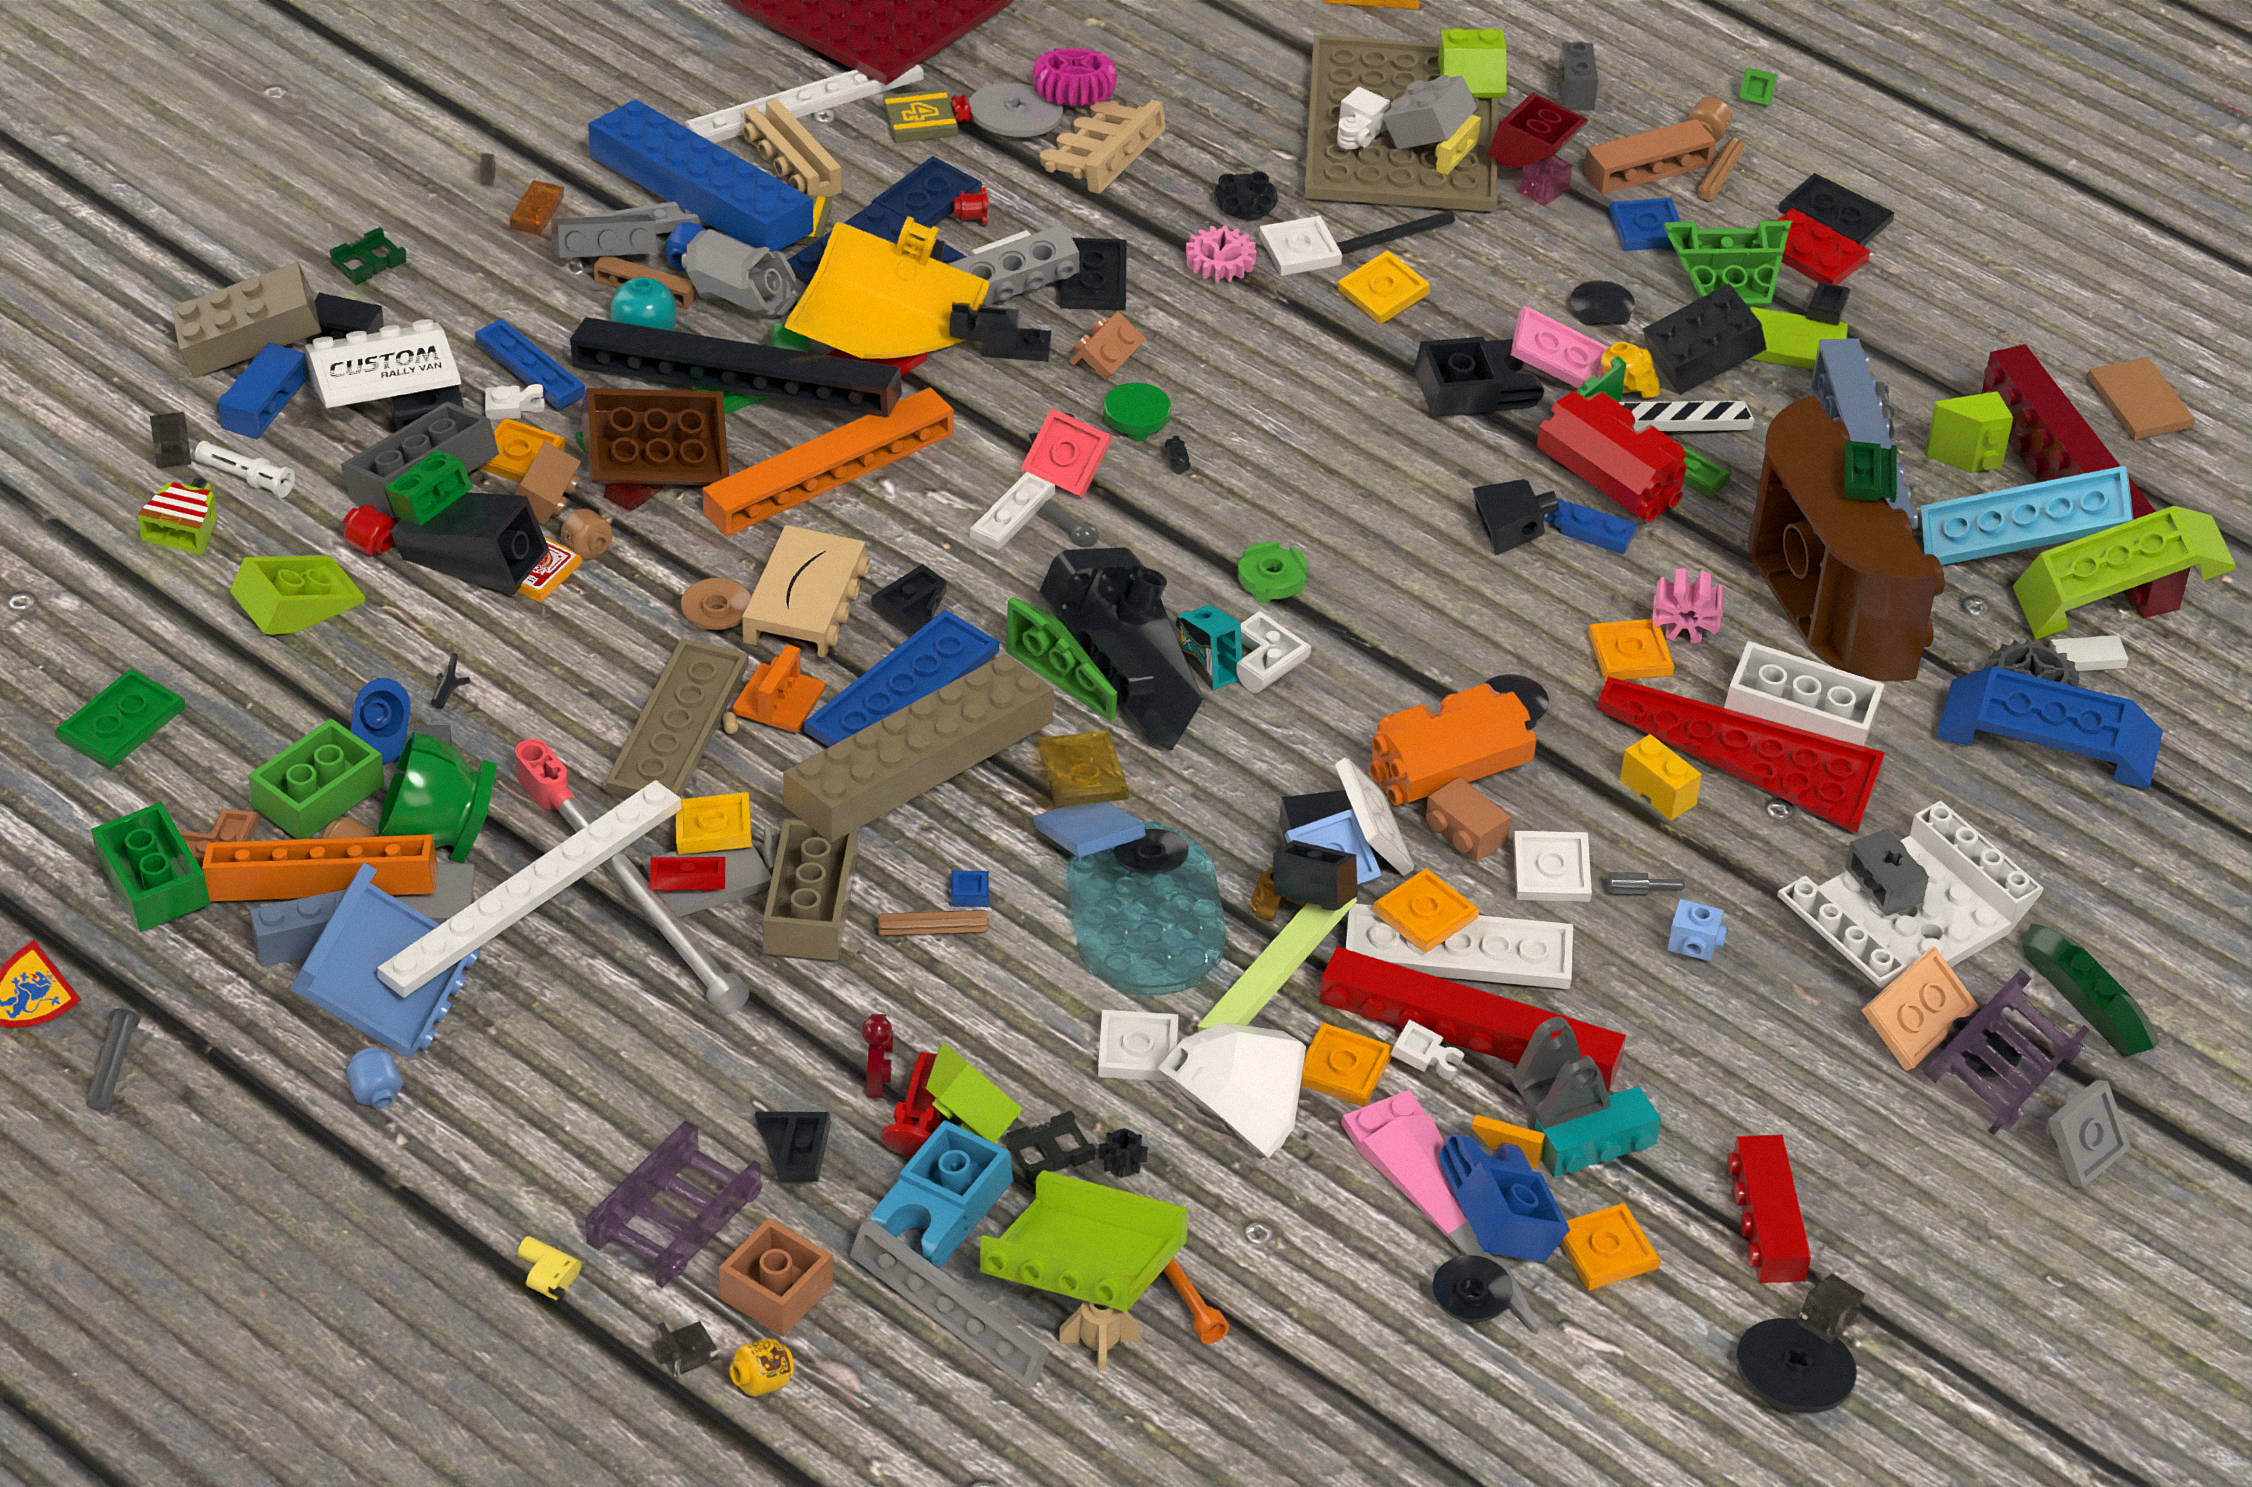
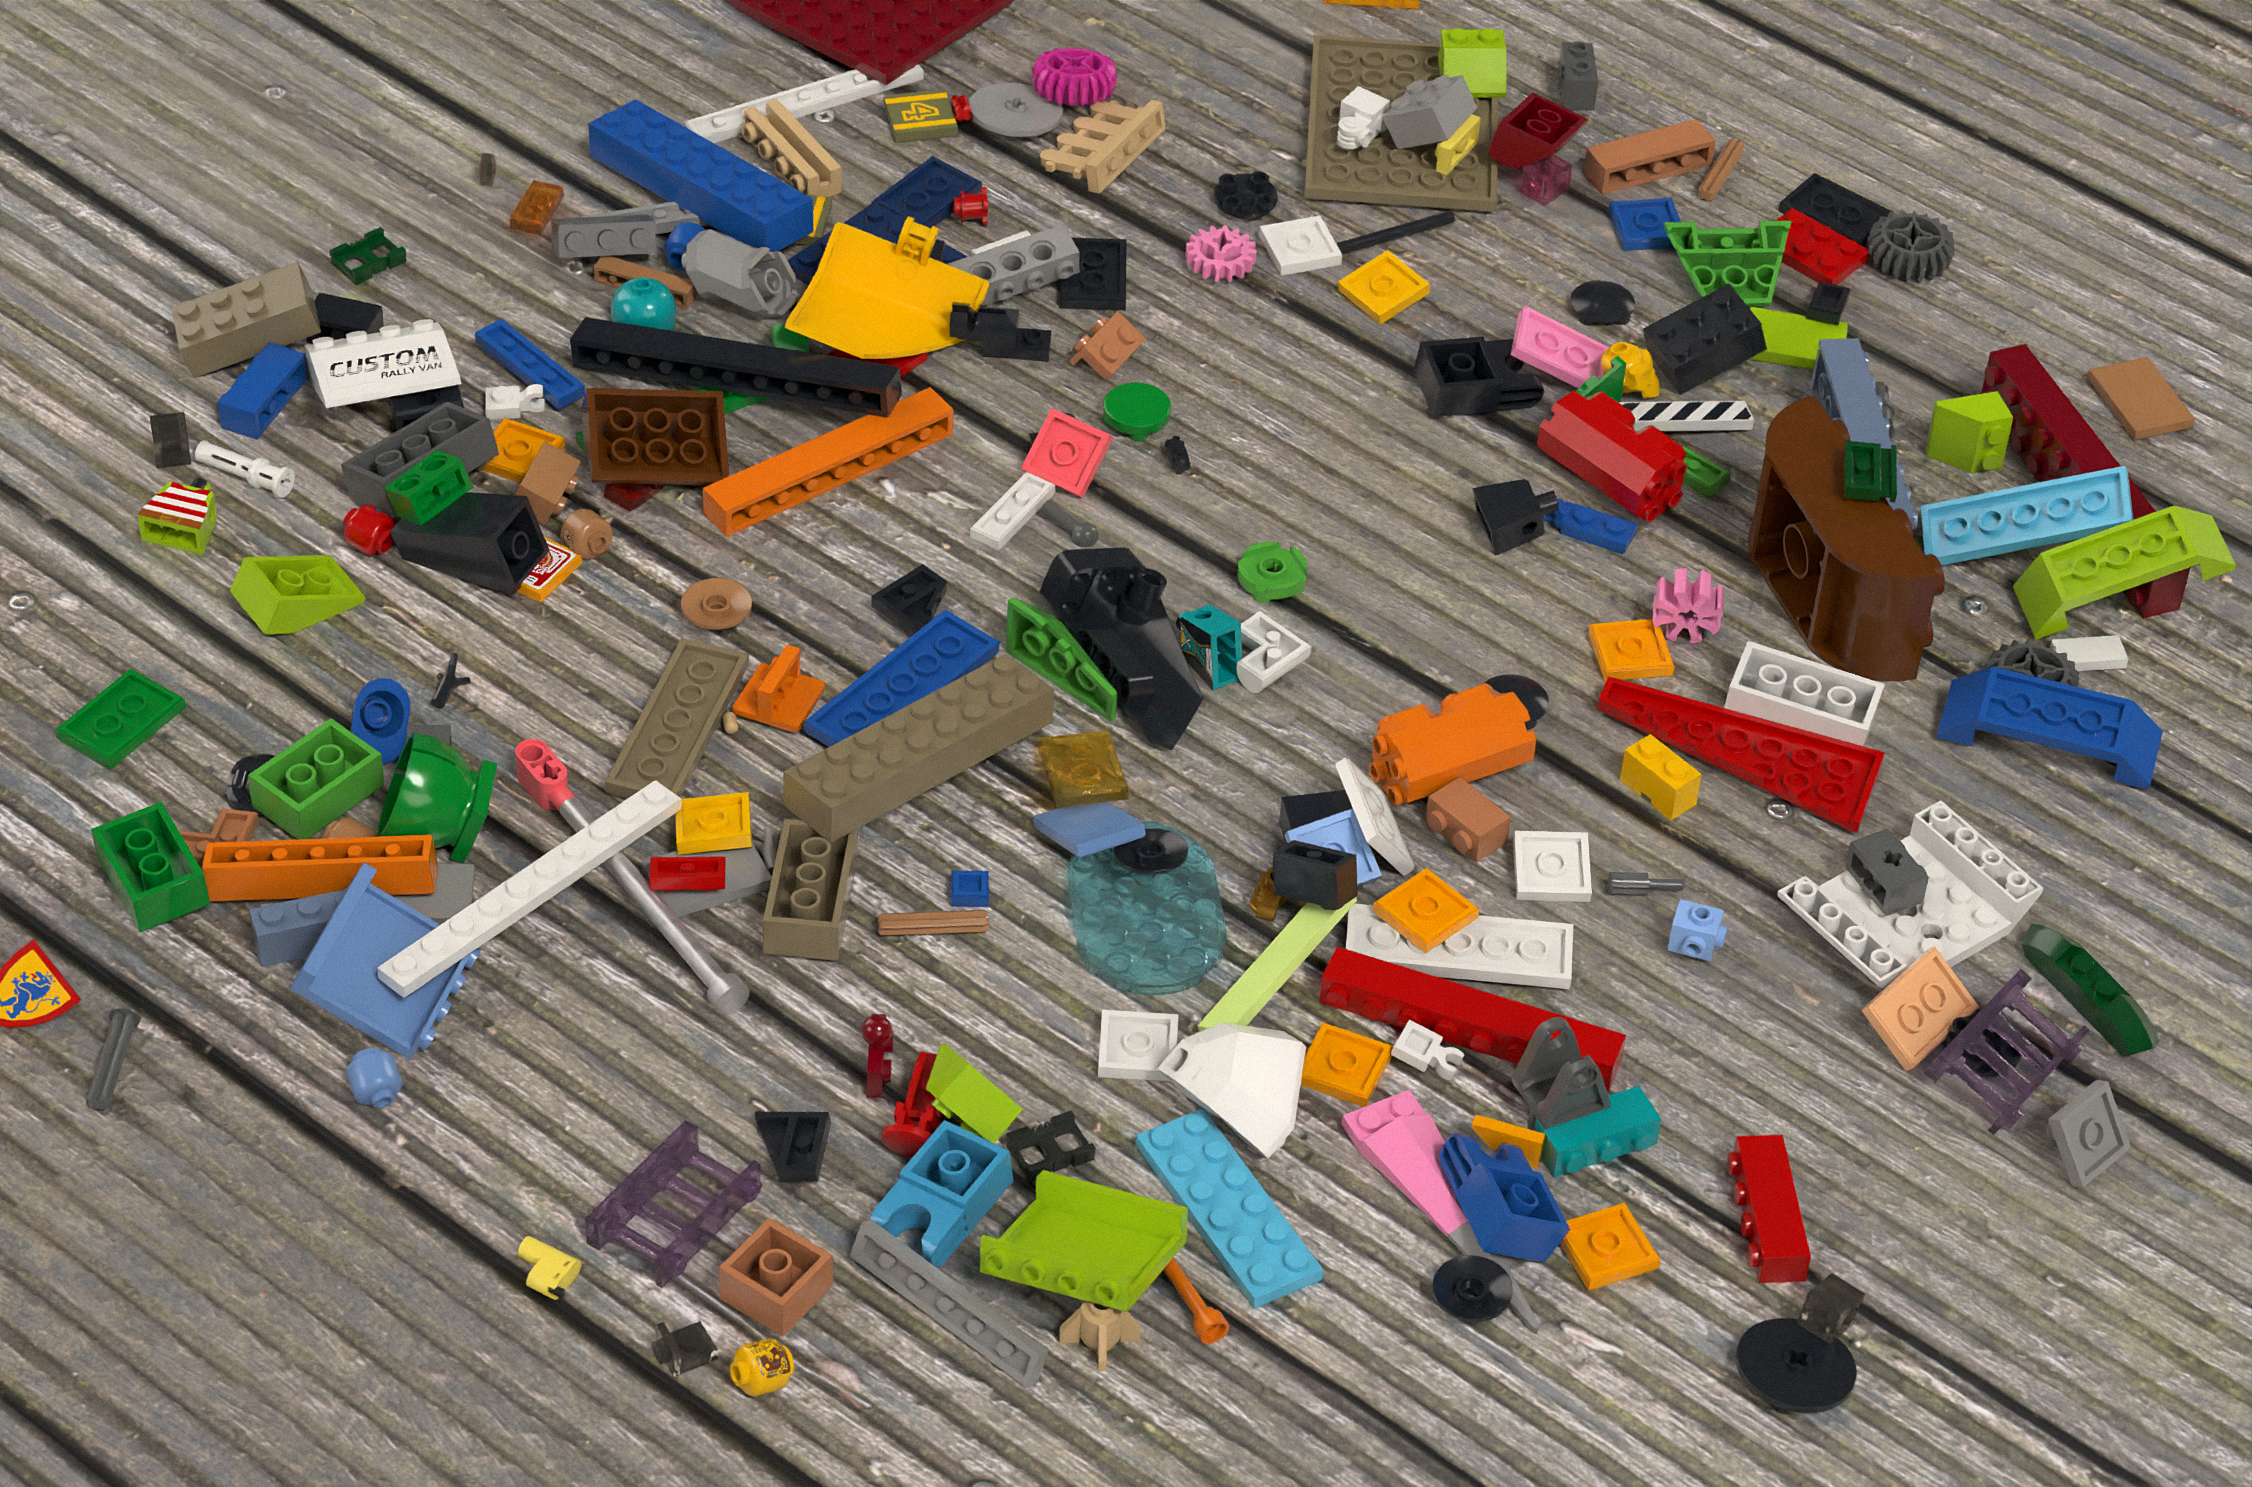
tan panel [742,525,870,658] -> none
black gear [1098,1128,1148,1178] -> none
medium nougat head [1687,97,1732,142] -> none
bright green tile [1739,67,1778,106] -> none
none -> black piece [226,754,275,817]
none -> medium azure plate [1135,1108,1324,1309]
none -> dark grey gear [1867,210,1955,282]

